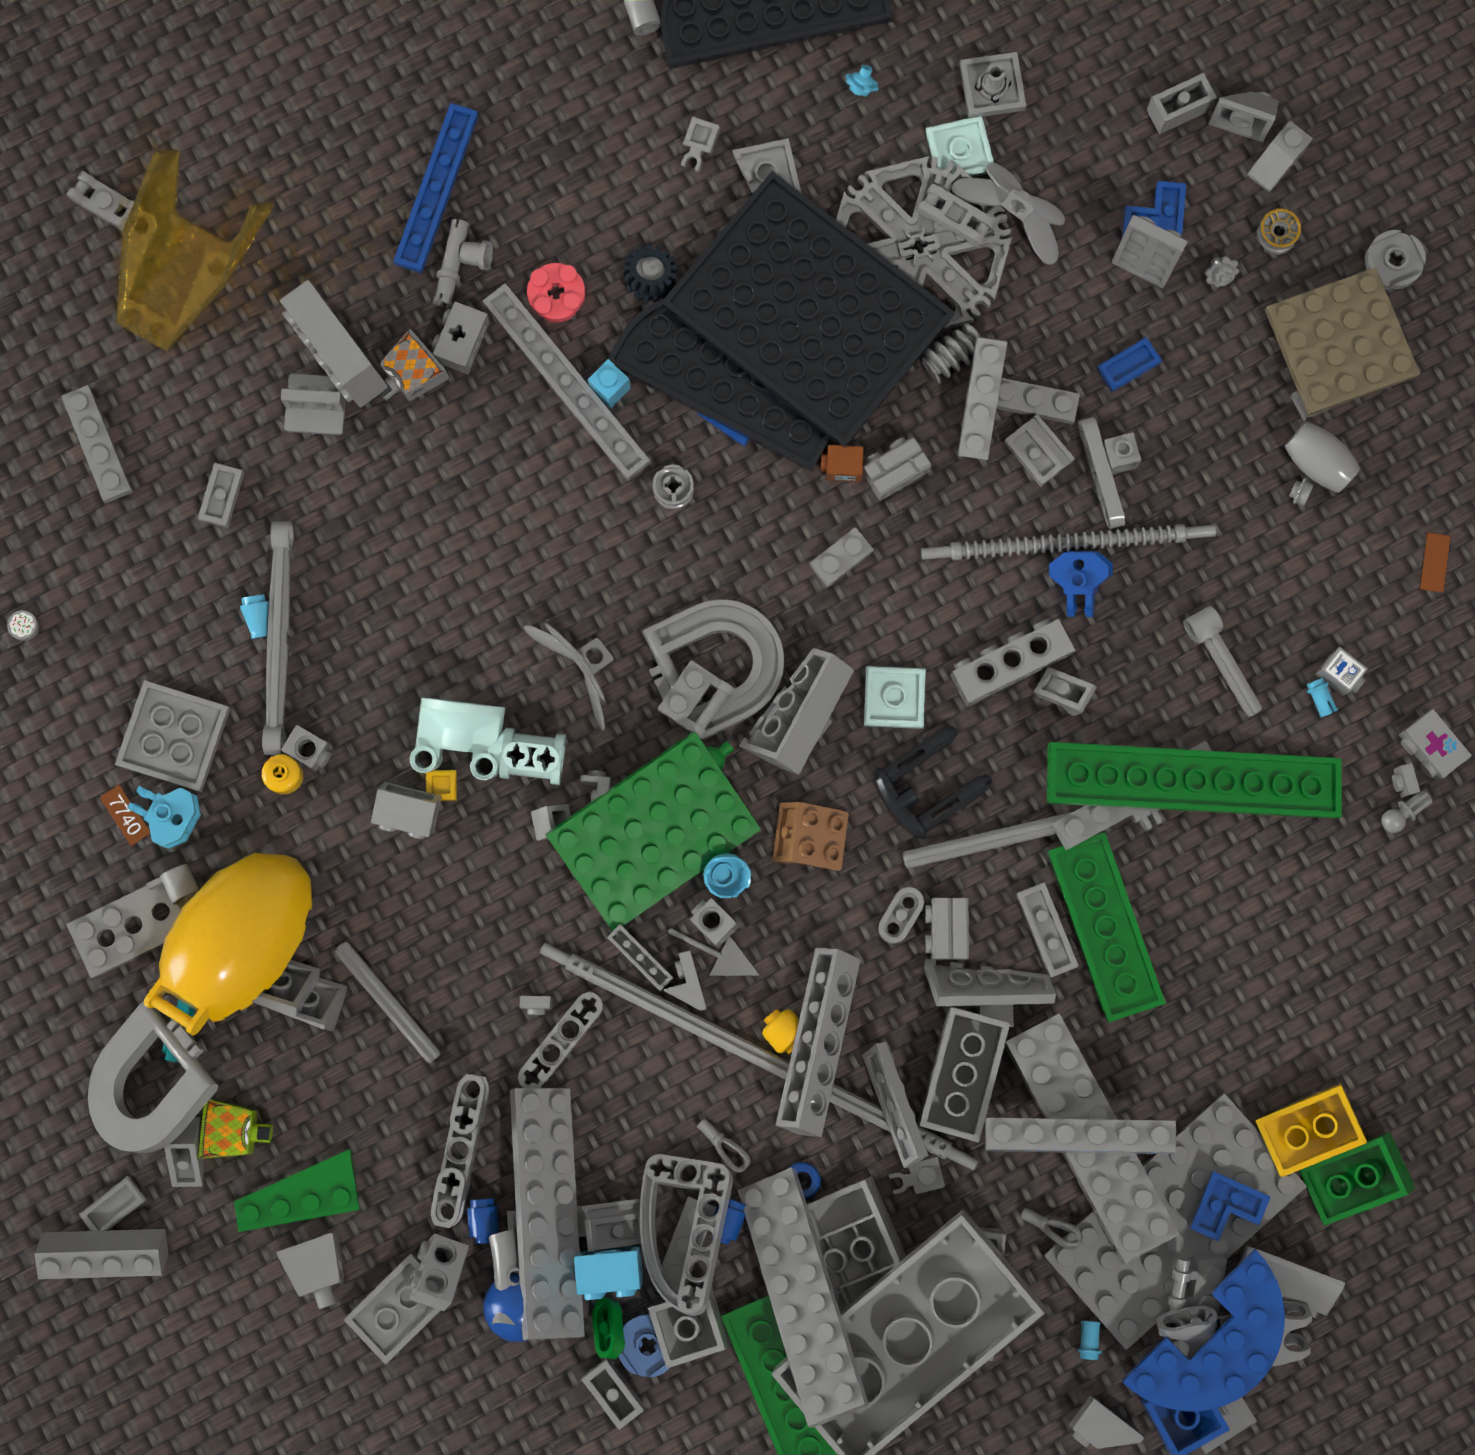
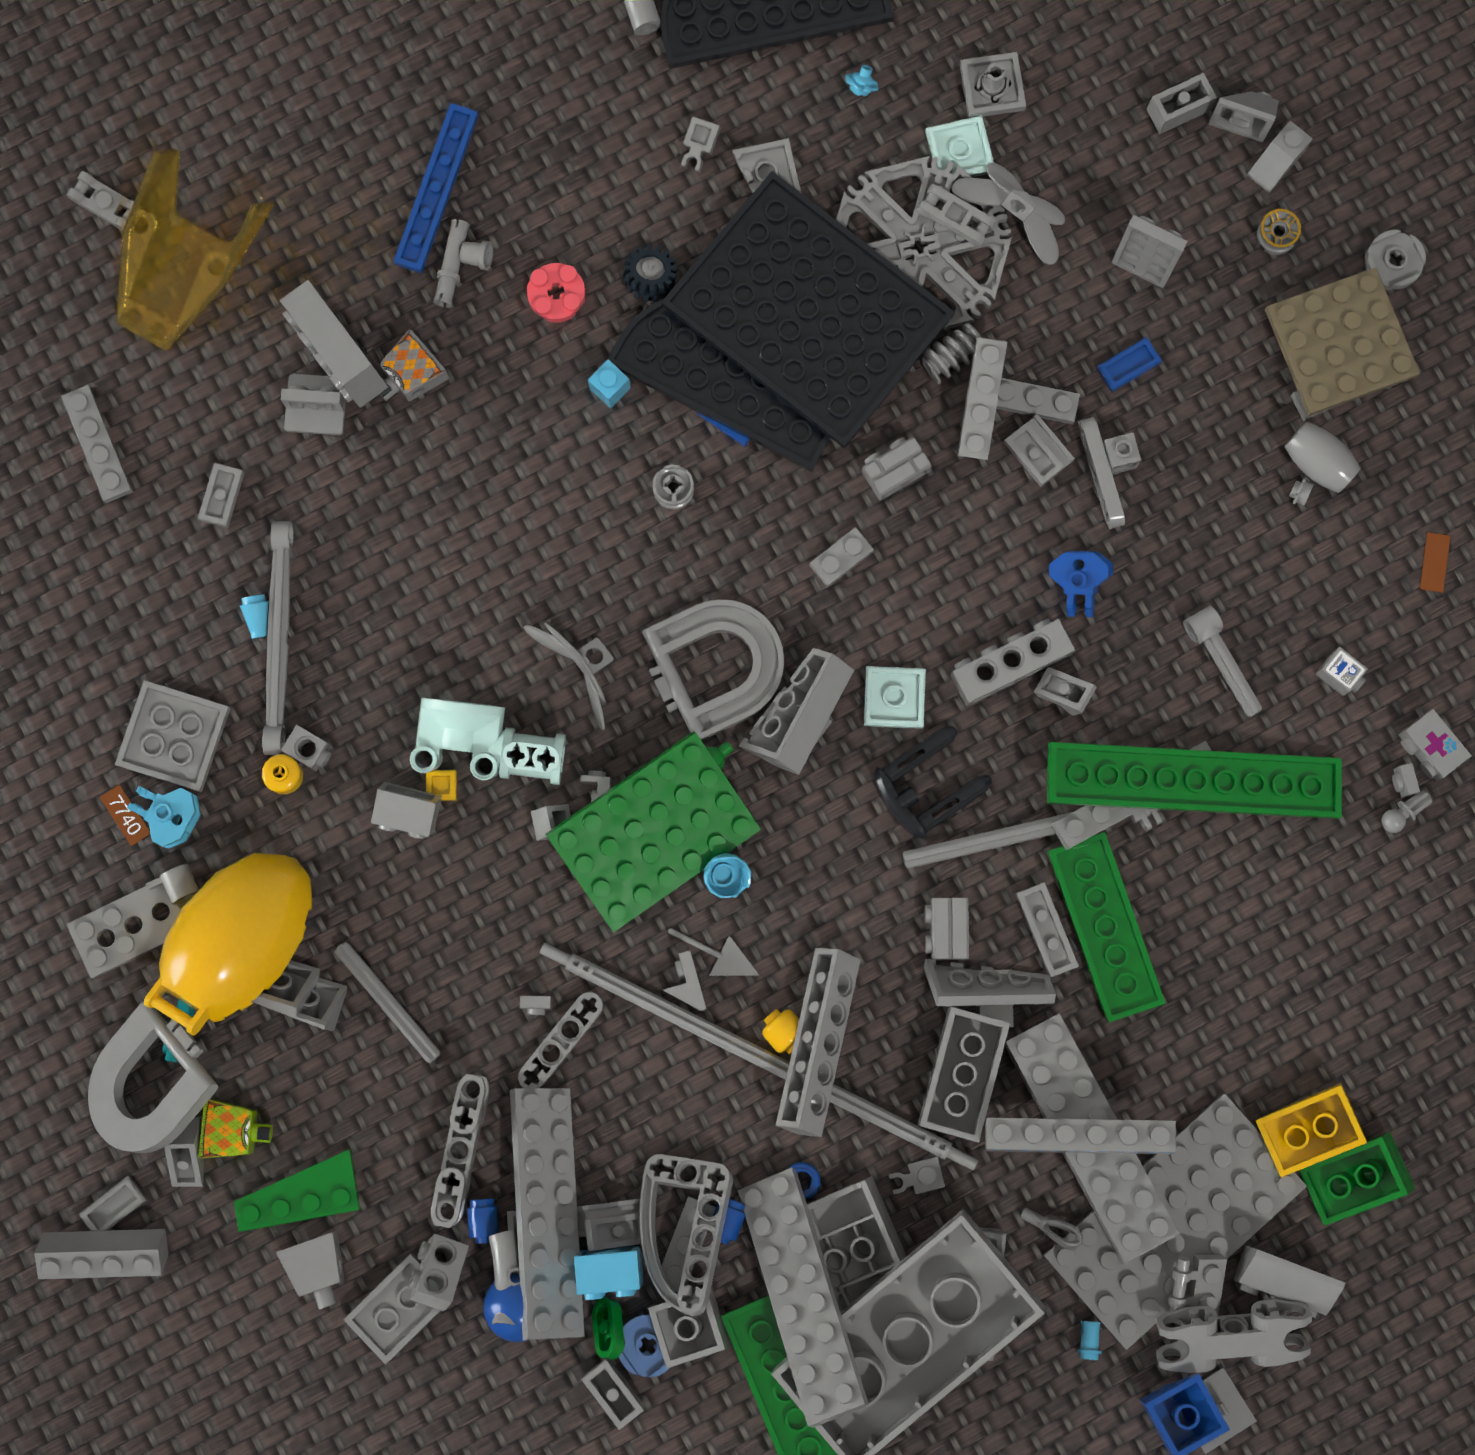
tile [7,610,40,641] -> none
light grey brick [431,301,490,374] -> none
light grey plate [482,284,651,481] -> none
light grey piece [607,924,674,992] -> none
light grey plate [657,660,735,739] -> none
light grey brick [690,898,739,948] -> none
light grey piece [697,1118,750,1172] -> none
medium nougat bracket [772,802,849,871] -> none
dark orange brick [821,445,863,482] -> none
light grey plate [862,1042,928,1168] -> none
light grey plate [878,887,924,944] -> none
light grey hose [921,524,1216,561] -> none
light grey slope [1069,1395,1144,1449] -> none
blue plate [1122,181,1186,237] -> none
blue plate [1122,1249,1285,1412] -> none
blue plate [1188,1171,1271,1241] -> none
light grey plant [1205,256,1239,287] -> none
medium azure pin [1306,678,1338,718] -> none

